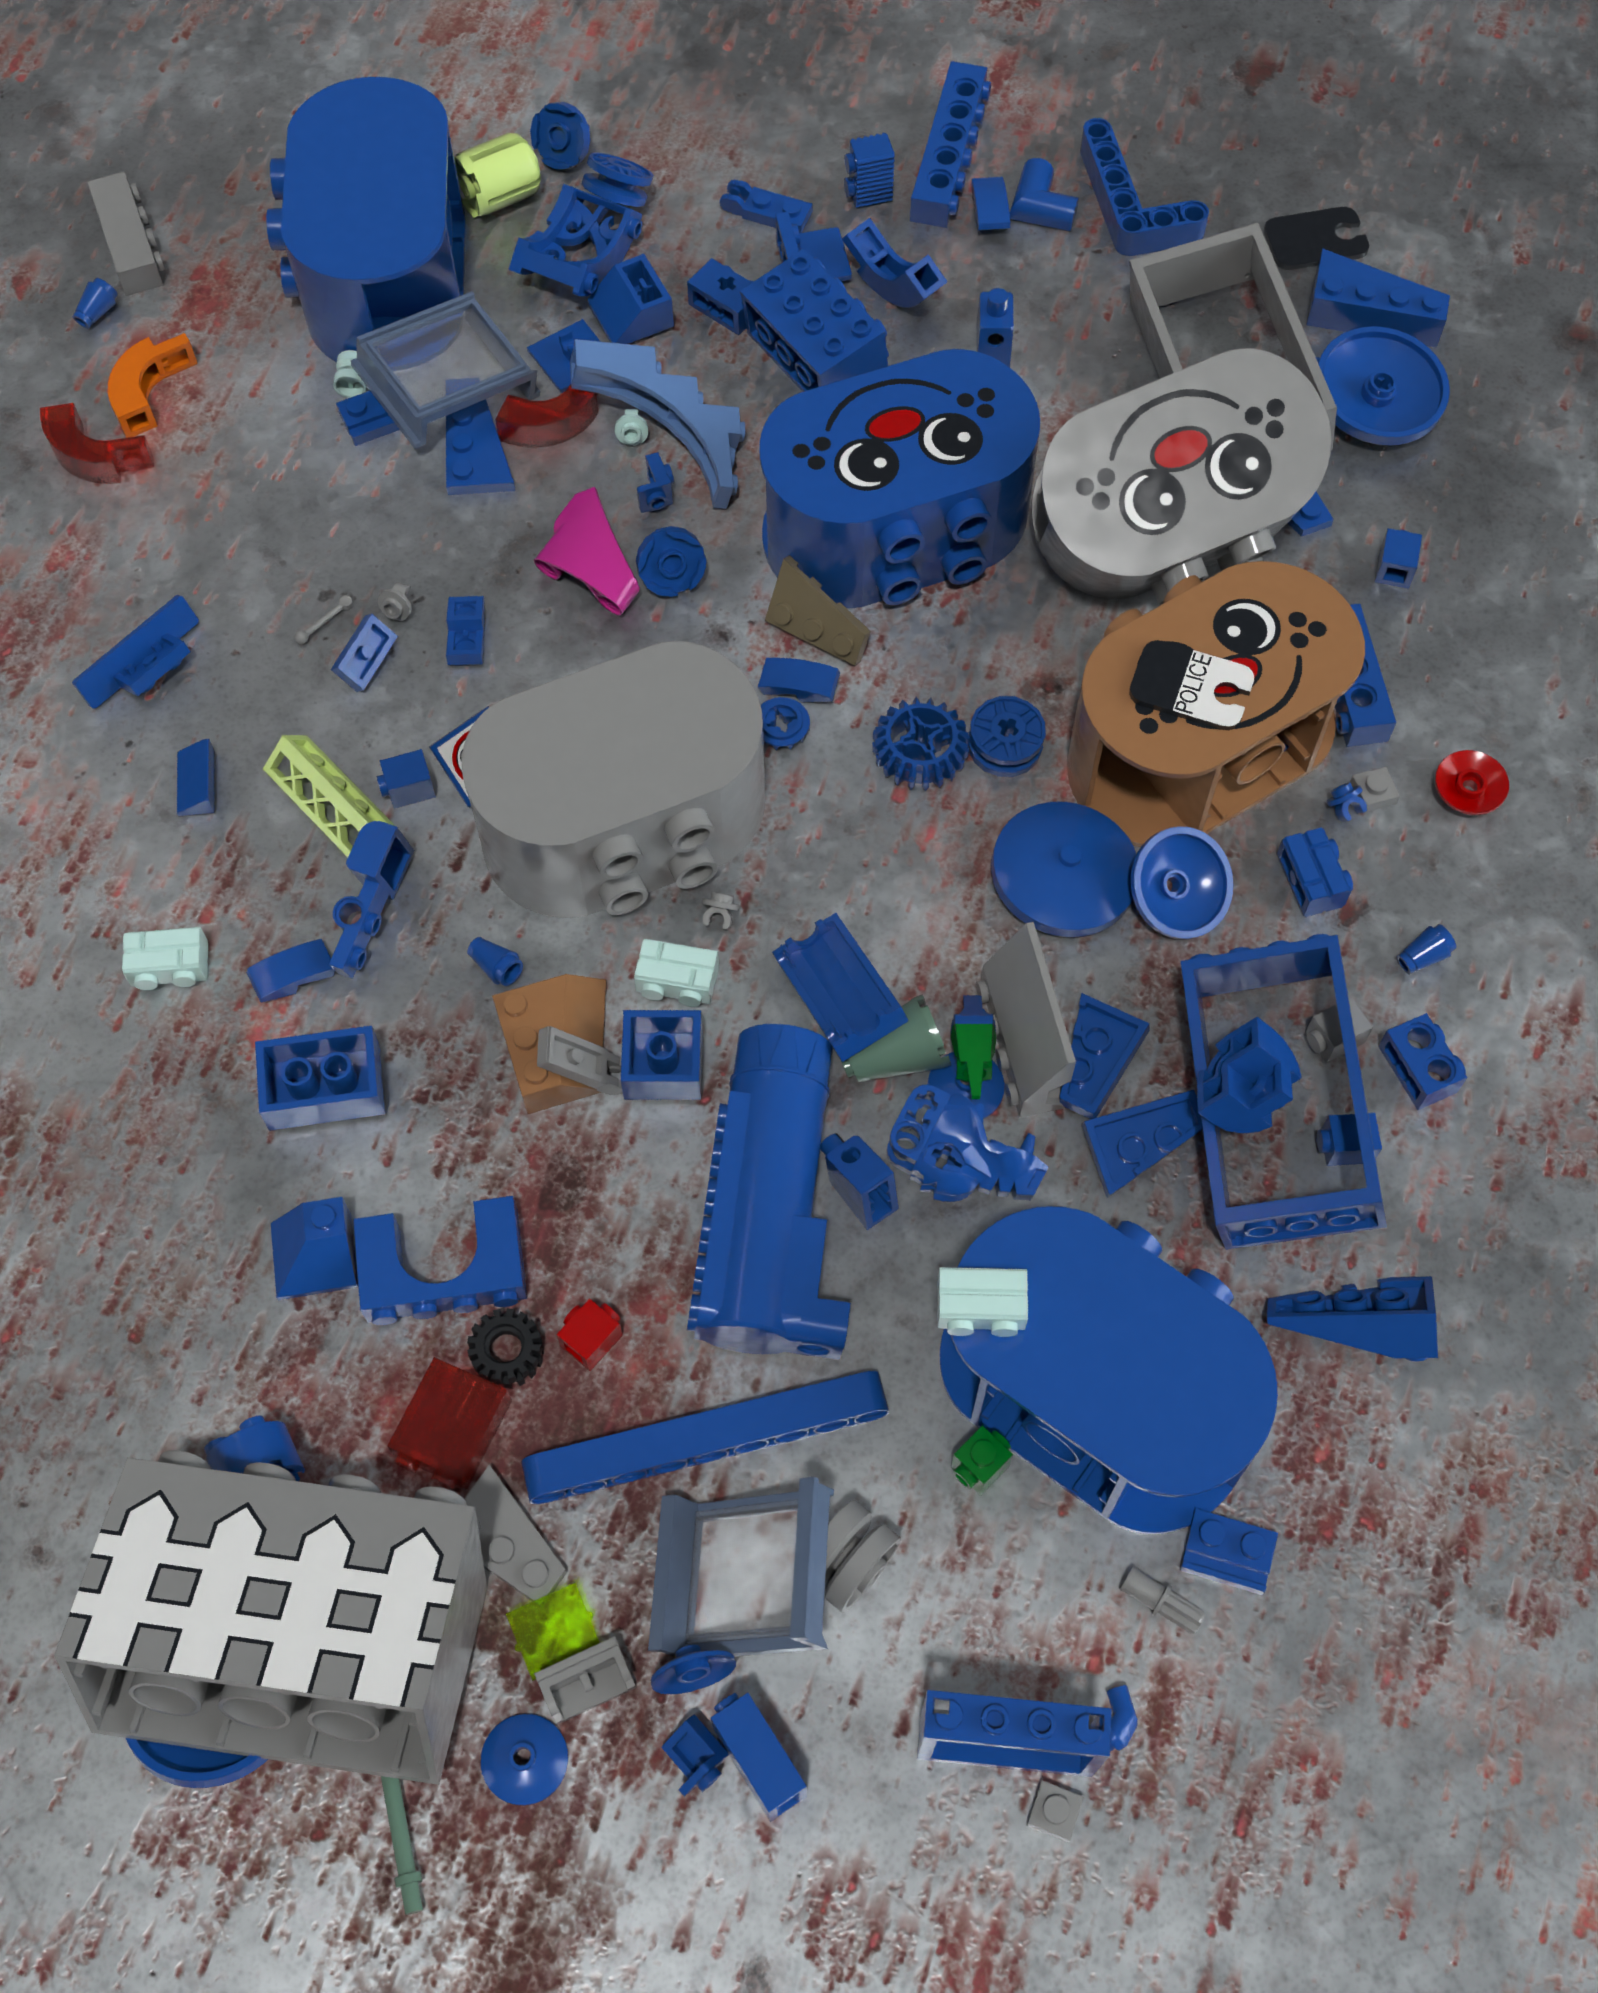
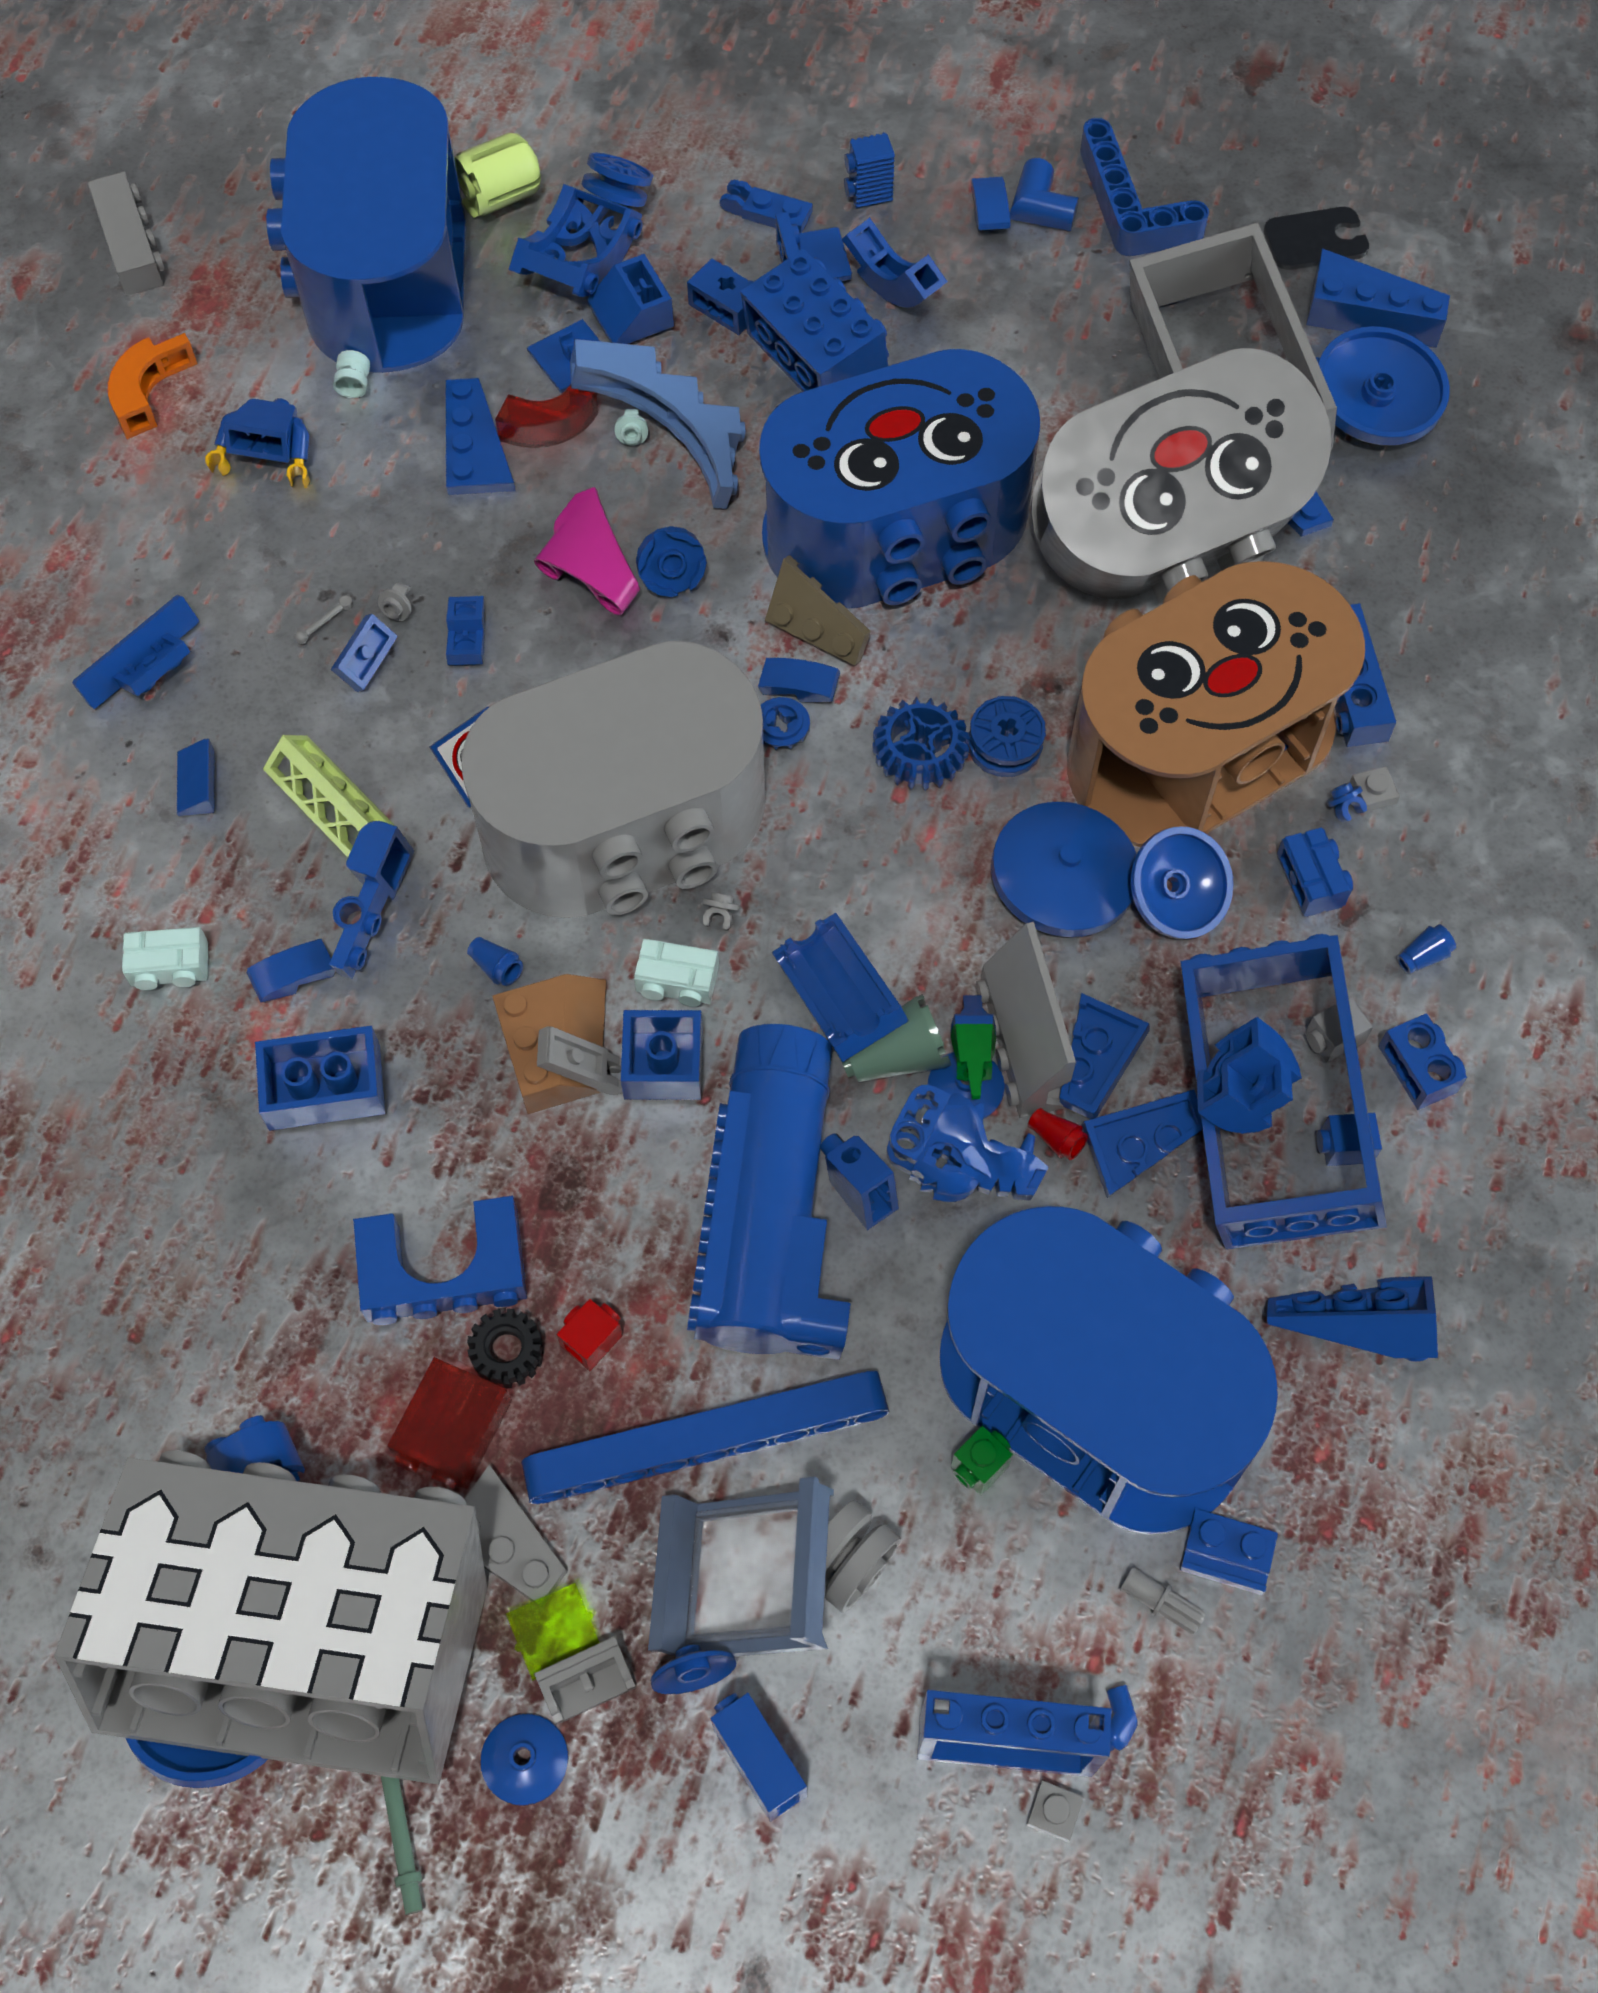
clear red arch [40,403,154,484] -> none
blue cone [72,278,118,329] -> none
blue slope [271,1197,358,1300] -> none
blue plate [336,391,400,446] -> none
piece [351,291,540,449] -> none
blue brick [376,749,436,809] -> none
blue tile [530,102,590,169] -> none
blue bracket [637,452,674,513] -> none
blue bracket [661,1714,729,1797] -> none
blue brick [910,61,991,228] -> none
light aqua brick [937,1267,1028,1337] -> none
blue torso [977,288,1014,367] -> none
piece [1129,640,1254,731] -> none
blue brick [1375,528,1422,589] -> none
red dish [1435,750,1509,815] -> none
none -> blue torso [205,398,310,488]
none -> red cone [1028,1108,1088,1160]

